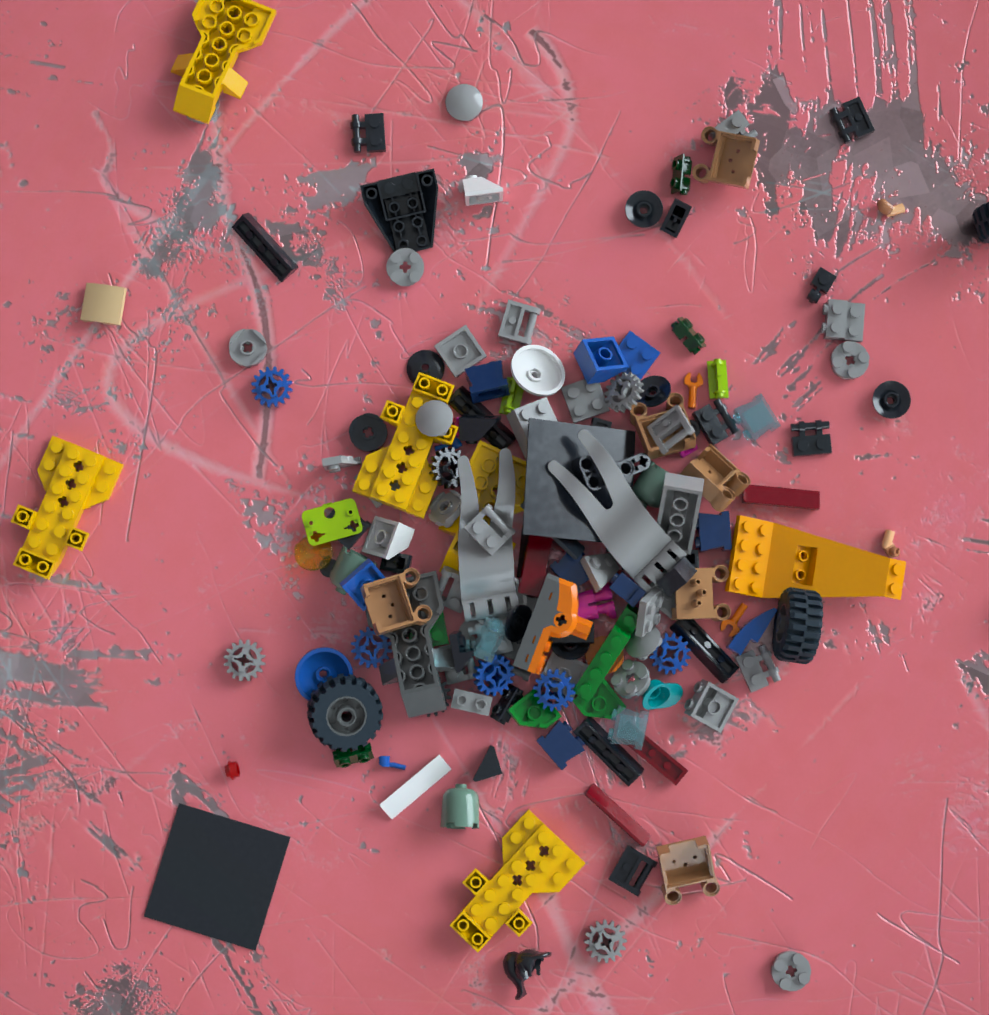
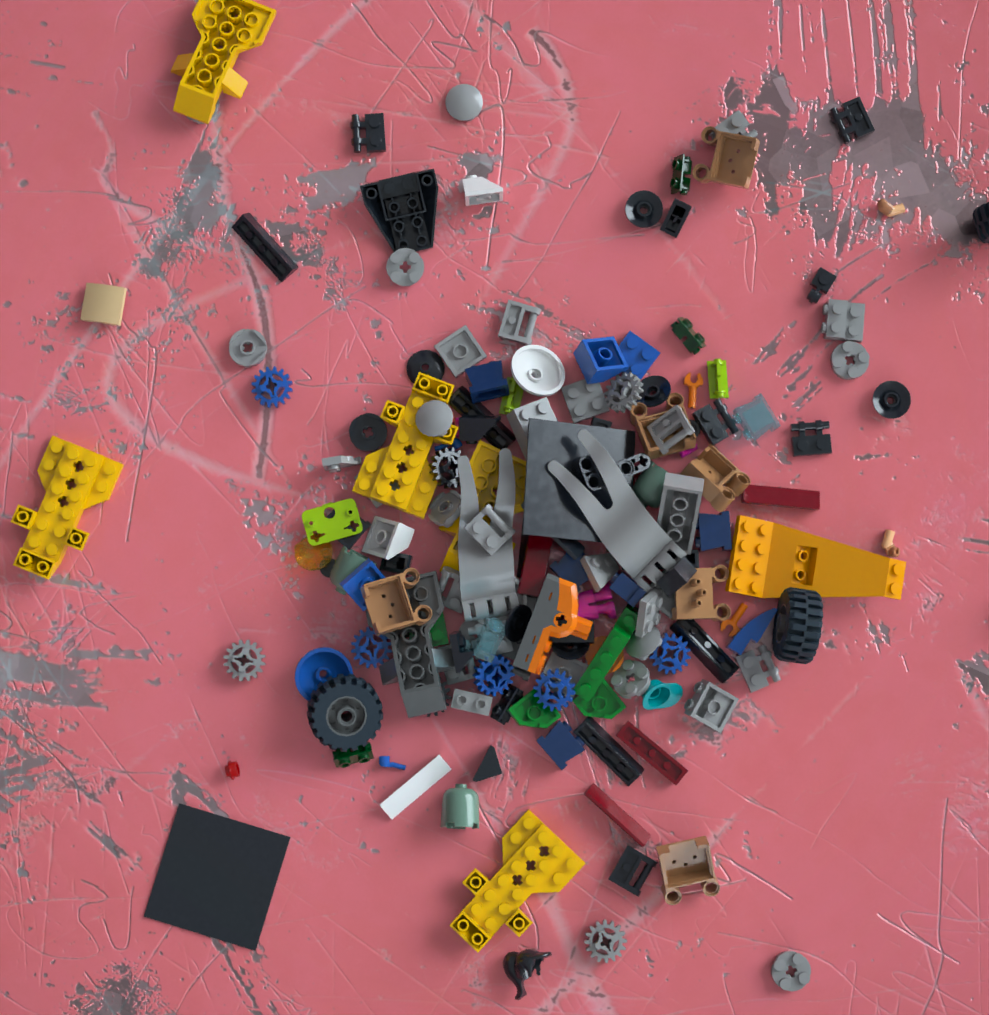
clear light blue hips [607,705,649,750] -> none

